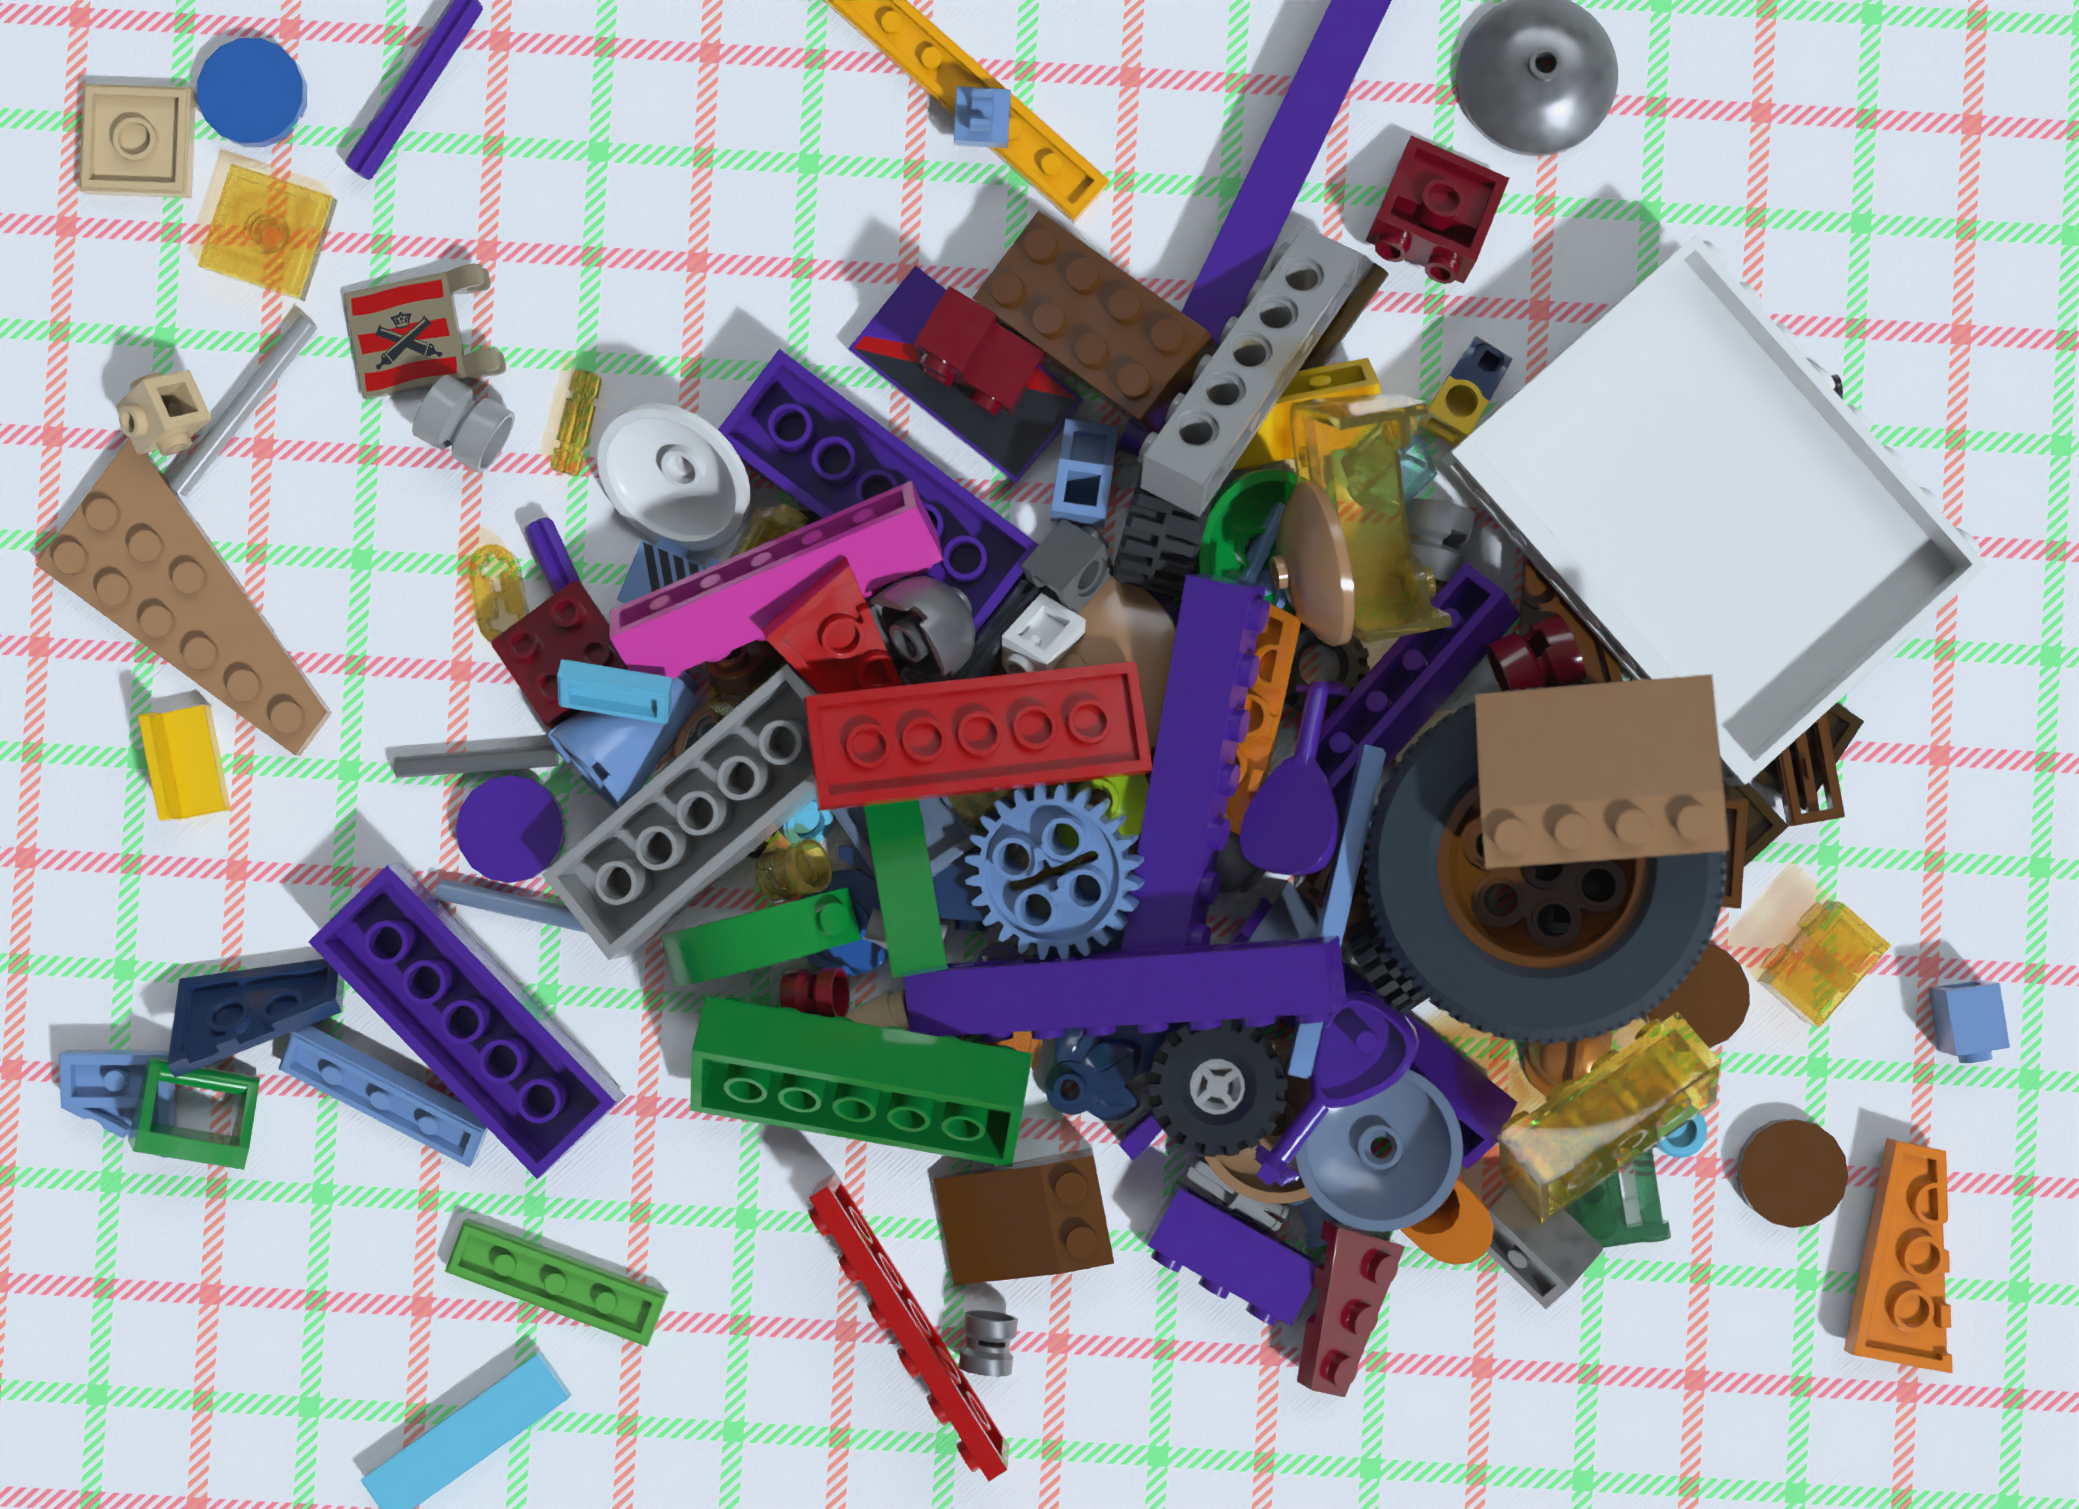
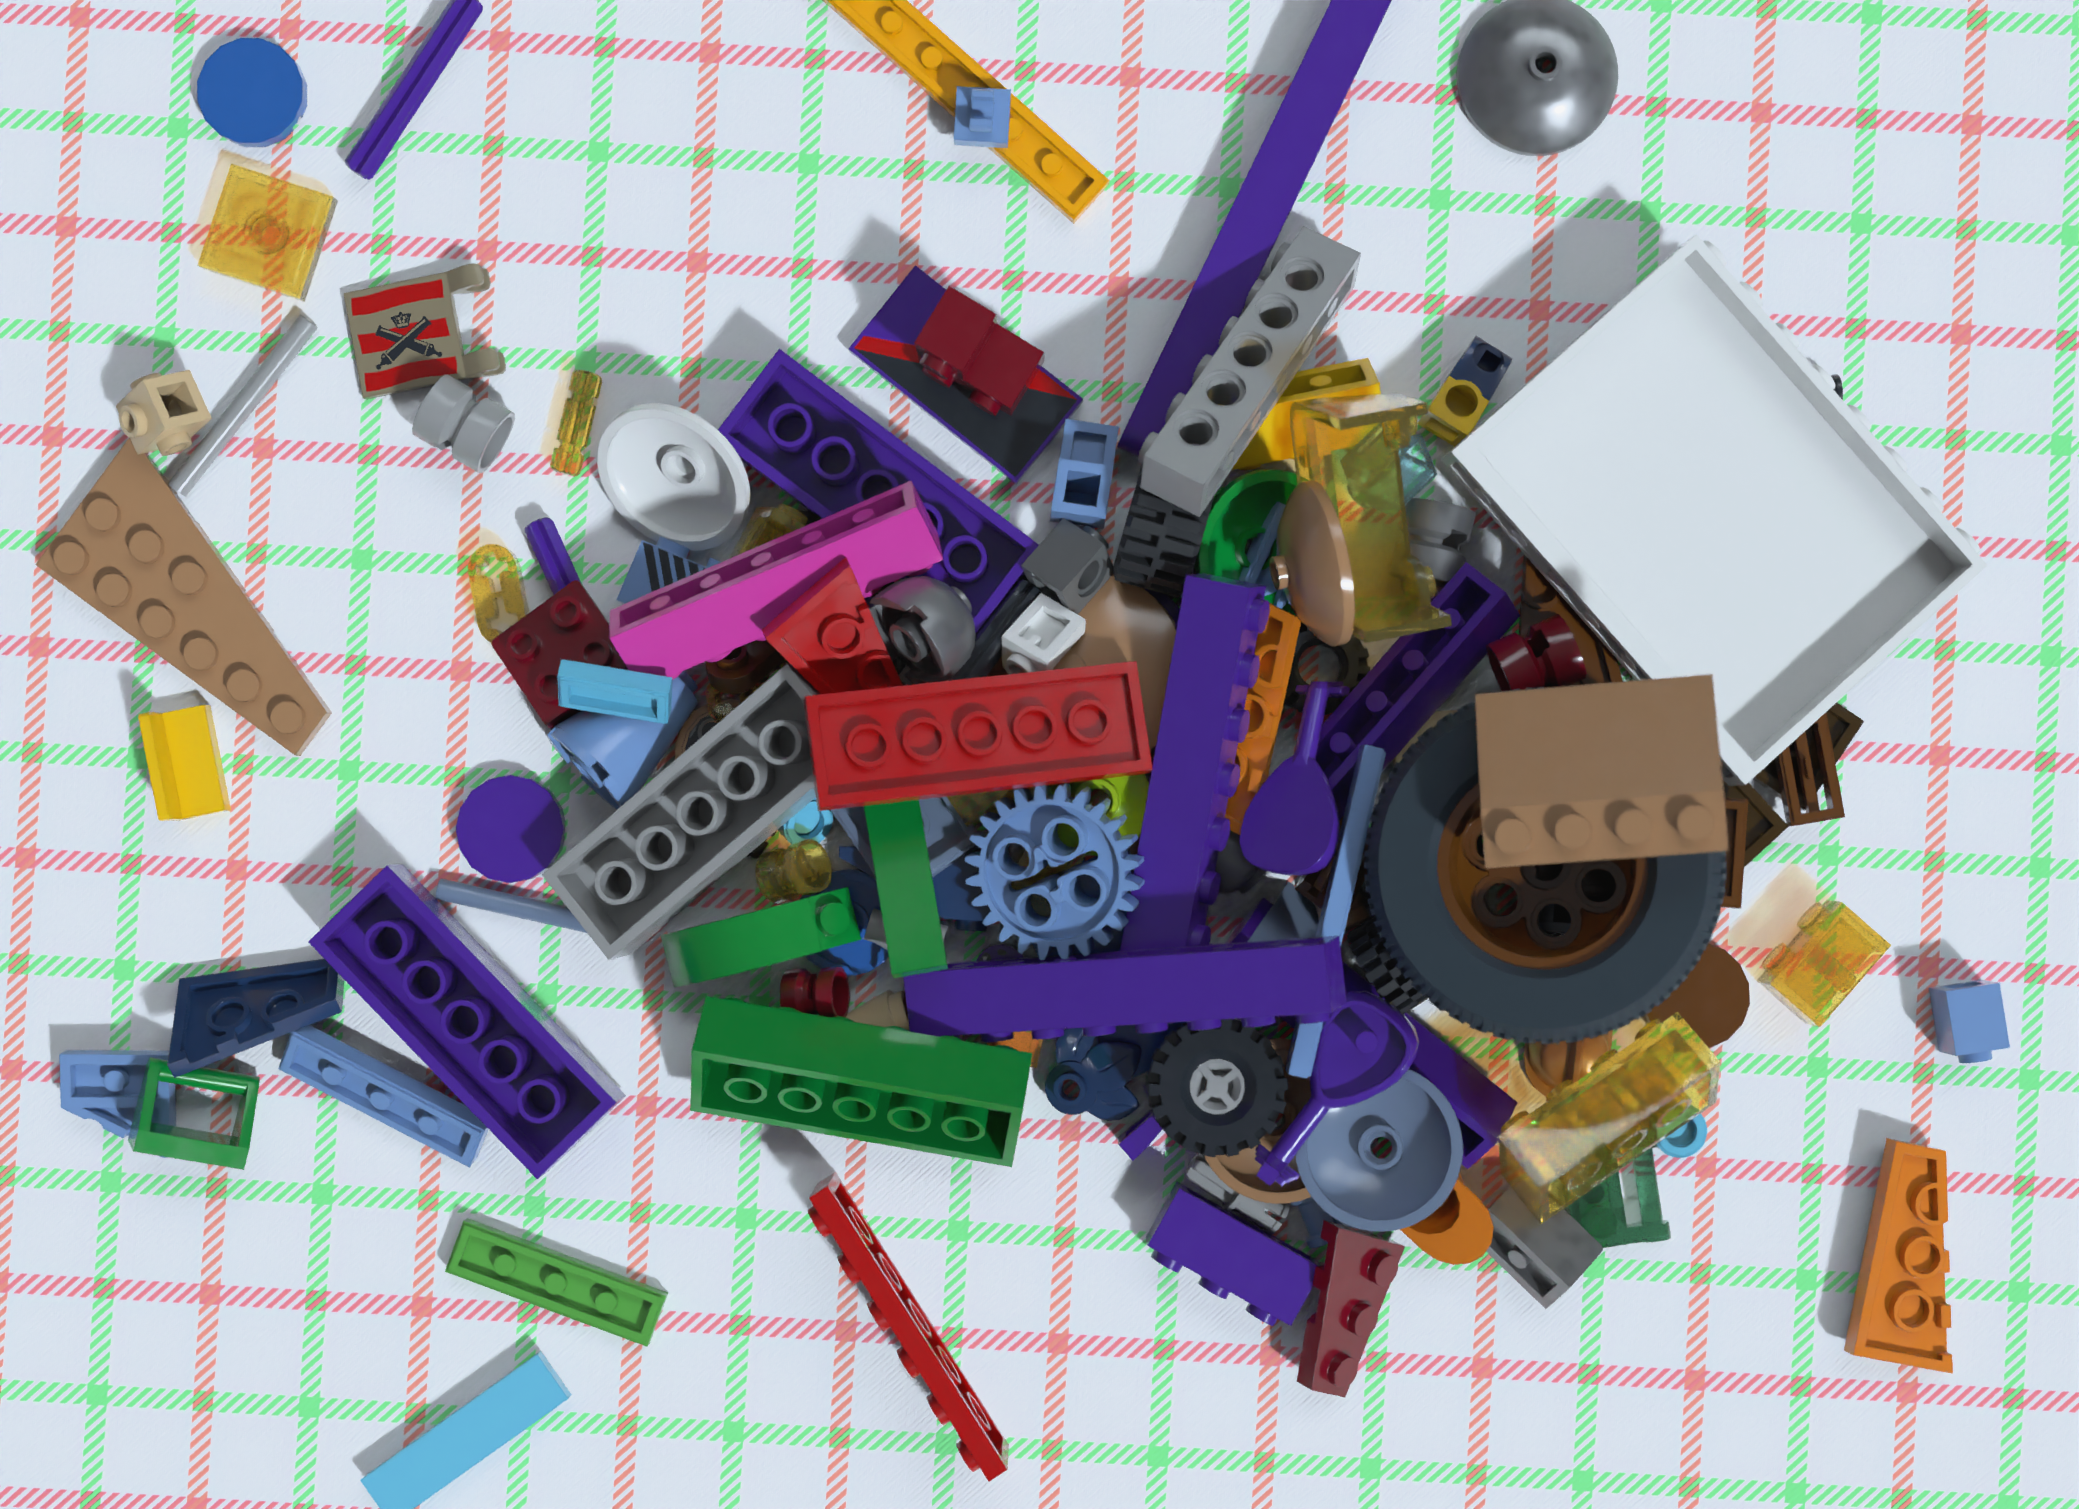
tan tile [79,84,196,198] -> none
dark grey bar [394,745,559,778] -> none
reddish brown slope [934,1147,1114,1285] -> none
flat silver wheel [958,1310,1018,1377] -> none
reddish brown brick [973,211,1219,433] -> none
dark brown bar [1298,262,1389,371] -> none
dark red plate [1365,135,1510,284] -> none
reddish brown tile [1737,1119,1849,1228] -> none

